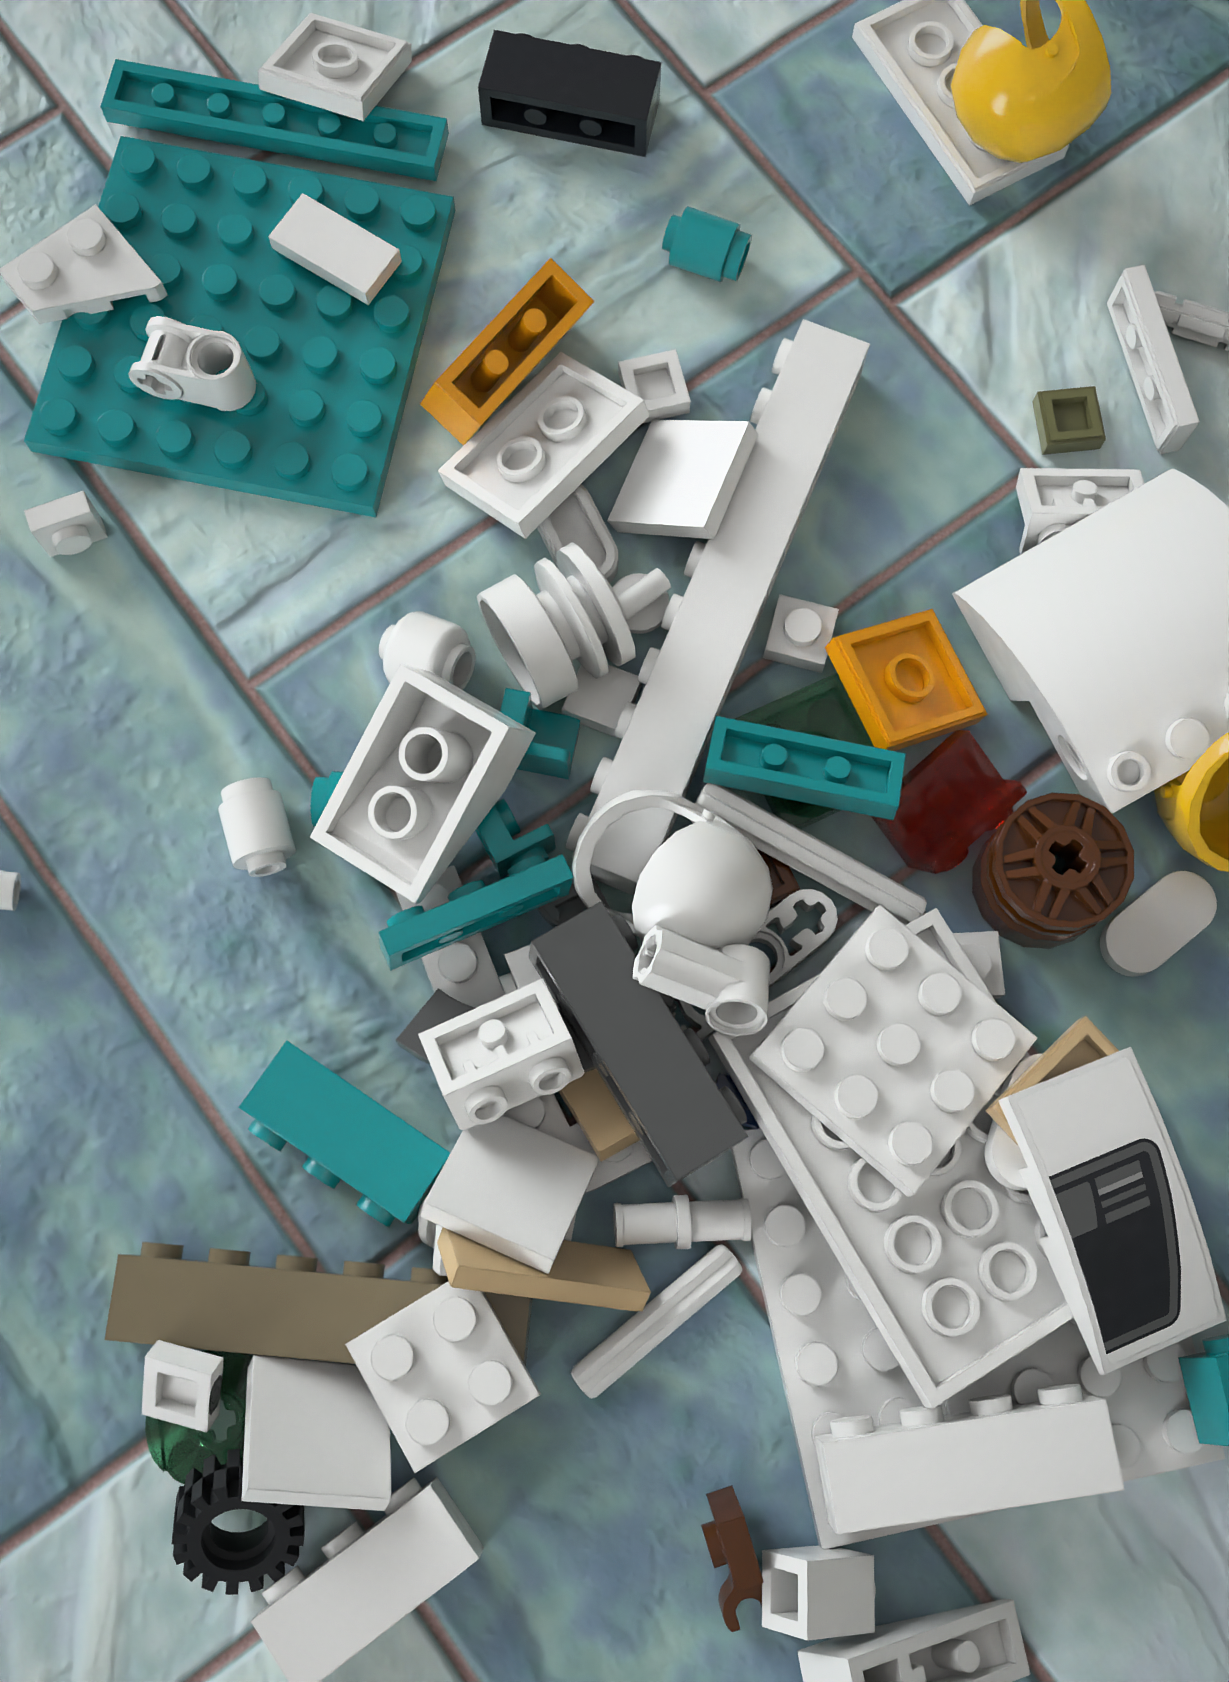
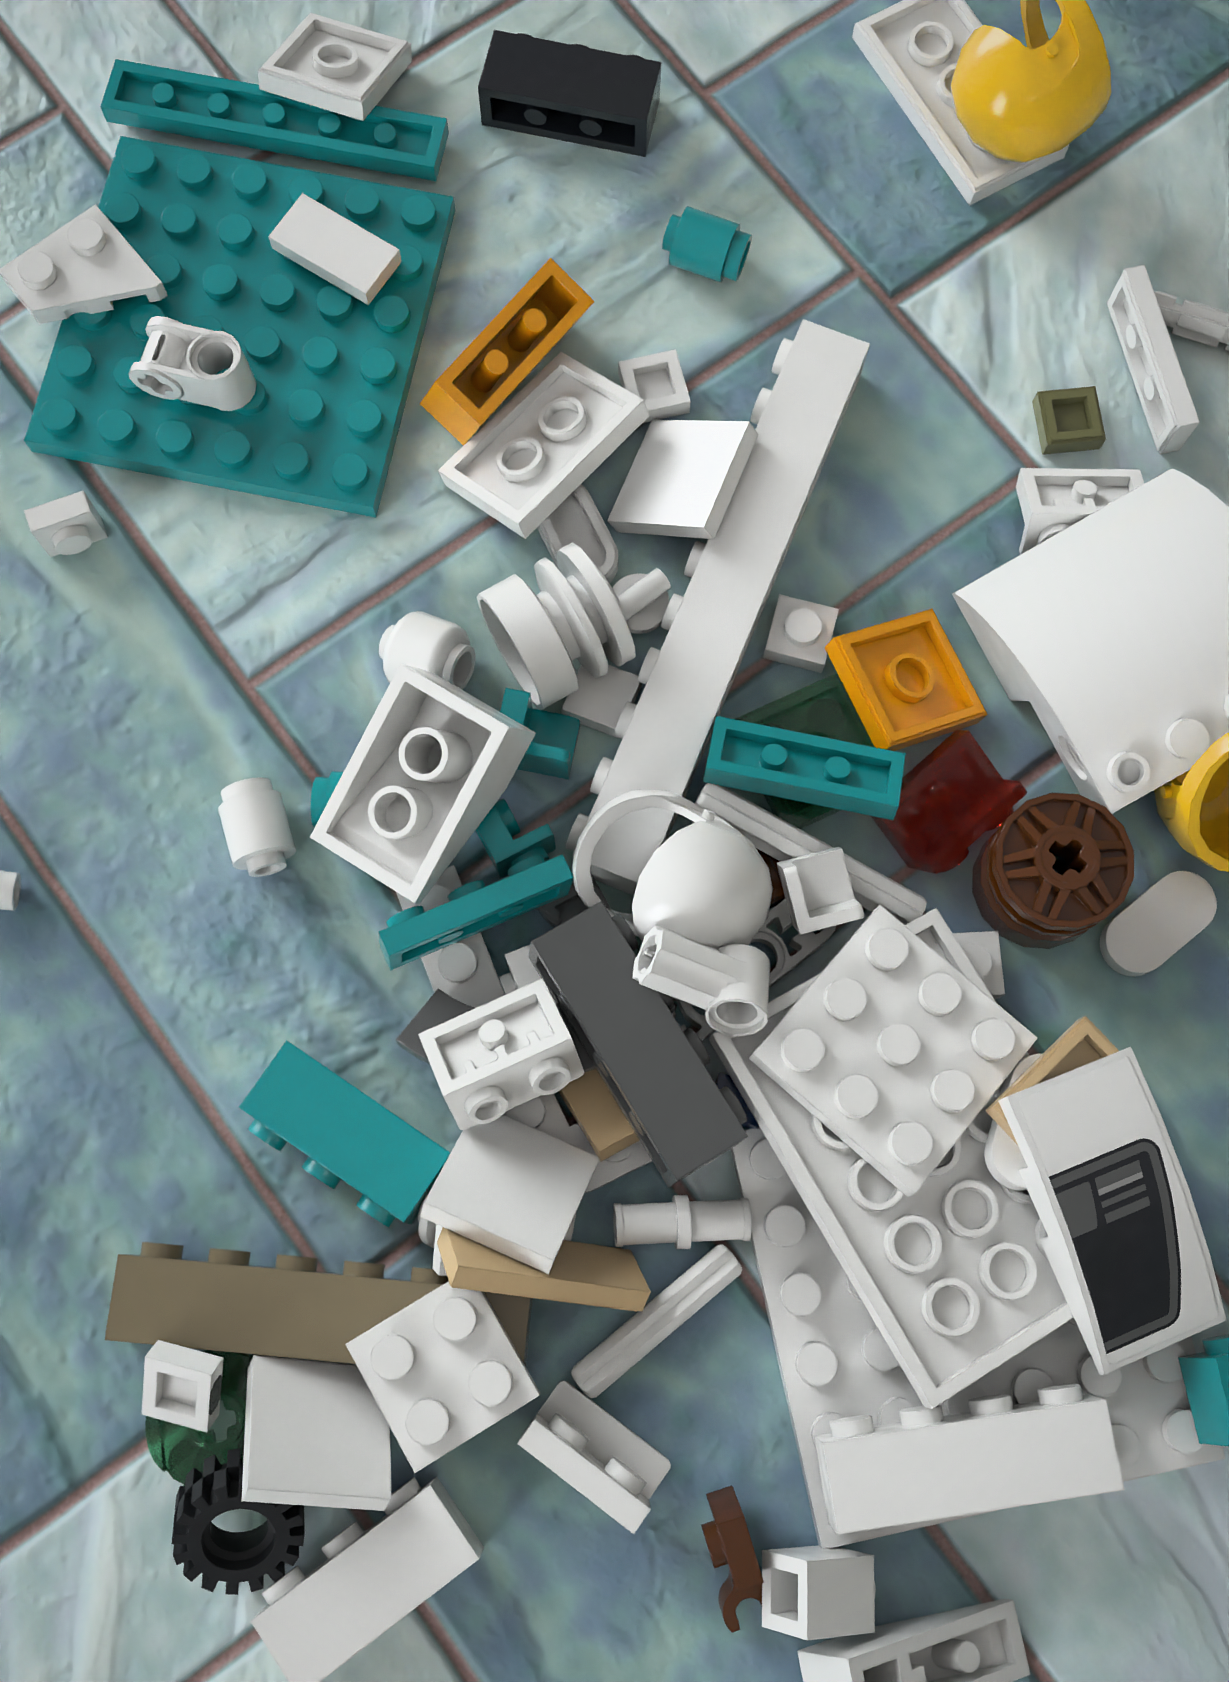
none -> white bracket [518,1380,671,1534]
none -> white panel [777,847,865,935]

